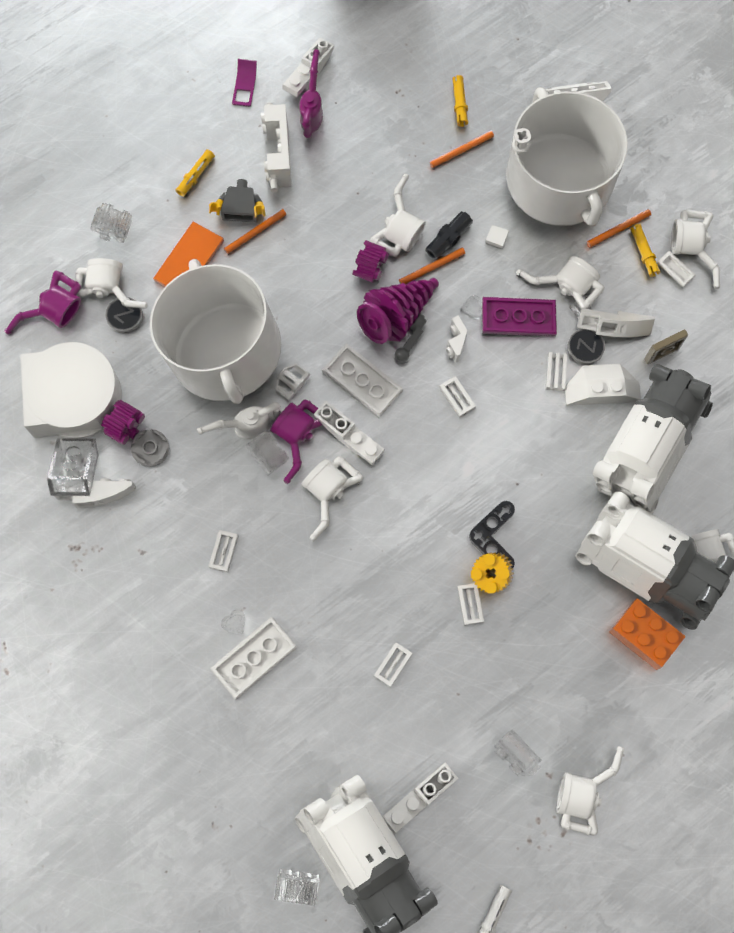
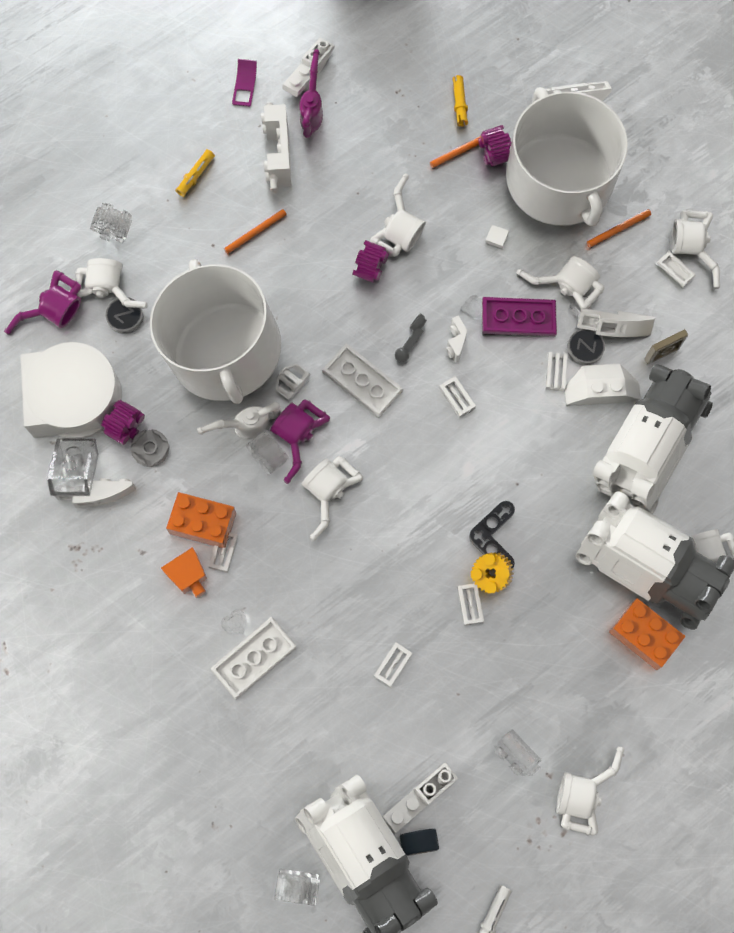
orange tile [153,221,224,287] -> none
dark grey torso [209,179,266,222] -> none
white slope [313,401,384,465] -> none
magenta plant [357,278,439,344] -> none
orange bar [399,247,466,284] -> none
black piece [425,211,473,260] -> none
white bush [512,128,531,153] -> none
yellow pin [630,224,661,277] -> none
none -> orange torso [161,547,207,598]
none -> orange brick [166,492,236,548]
none -> black wheel [400,829,439,856]
none -> magenta brick [478,125,512,166]

